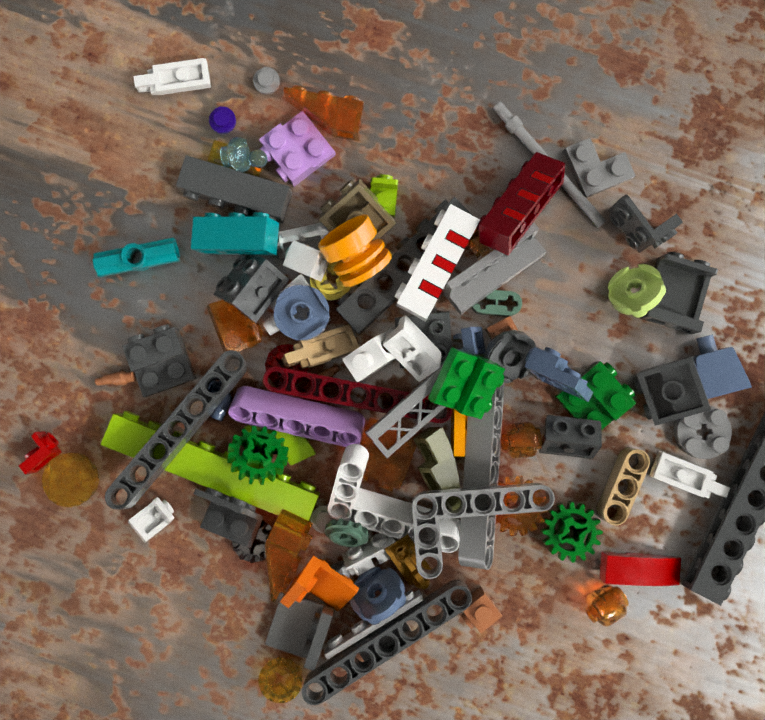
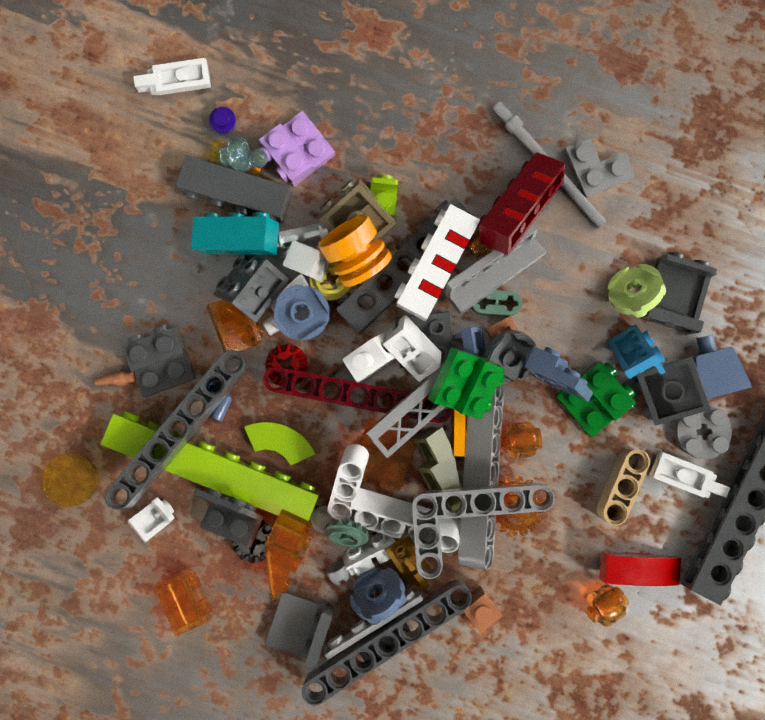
red bracket [19,431,62,474] -> none
teal piece [92,238,180,277] -> none
green gear [227,426,289,485] -> none
lavender beam [228,386,365,447] -> none
light grey plate [253,67,280,95] -> none
clear yellow gear [258,657,303,703] -> none
orange bracket [280,555,359,611] -> none
tan hinge [282,324,359,369] -> none
clear orange slope [283,86,365,141] -> none
dark grey bracket [539,415,602,459] -> none
green gear [540,501,603,563] -> none
dark grey bracket [609,195,683,253] -> none
none -> clear orange brick [153,567,212,637]
none -> dark azure bracket [607,324,666,379]

